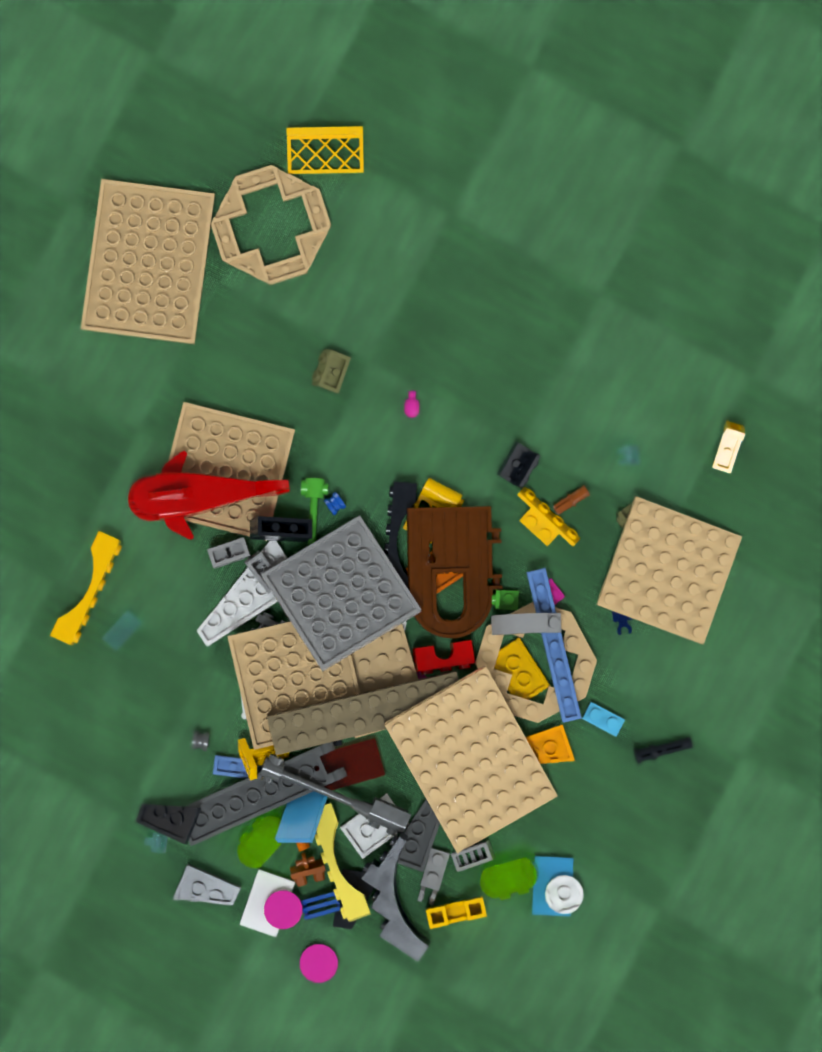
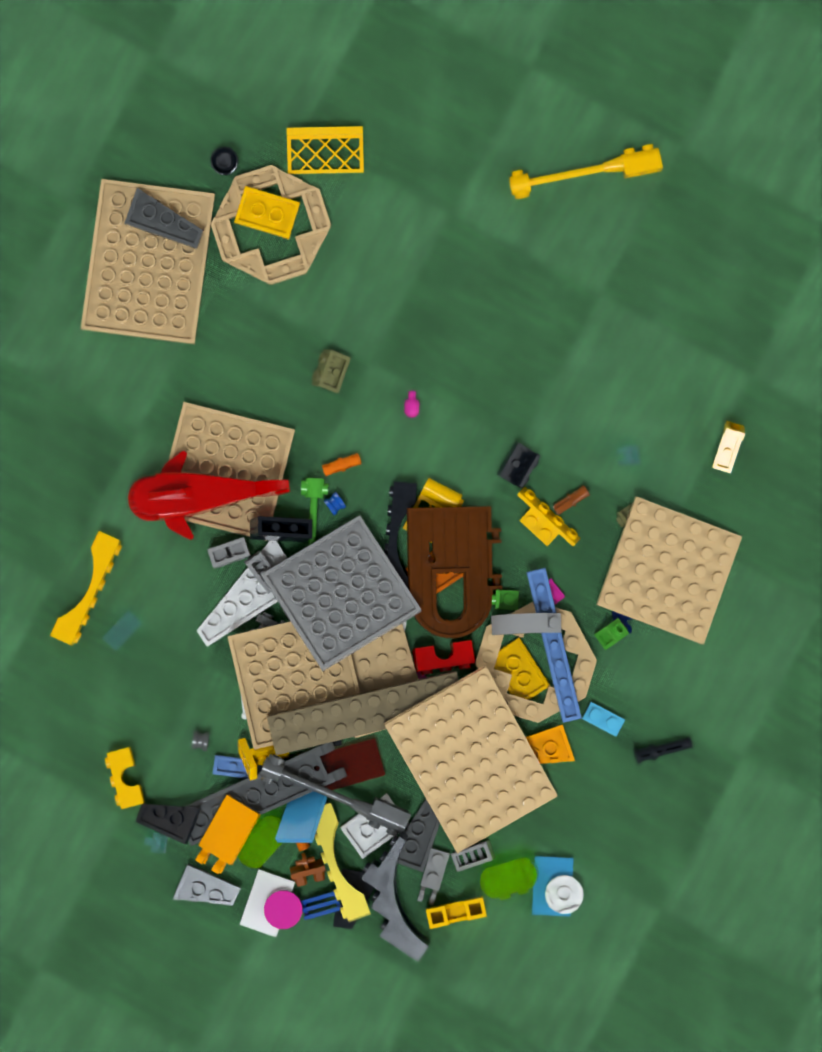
dark pink tile [300,944,338,983] -> none
none -> yellow arch [105,747,145,809]
none -> dark grey wing [125,188,203,249]
none -> light orange tile [195,795,261,874]
none -> black hair [210,146,239,176]
none -> yellow tile [234,186,300,239]
none -> orange pin [321,453,362,477]
none -> yellow bar [509,144,663,199]
none -> bright green bracket [594,618,629,650]

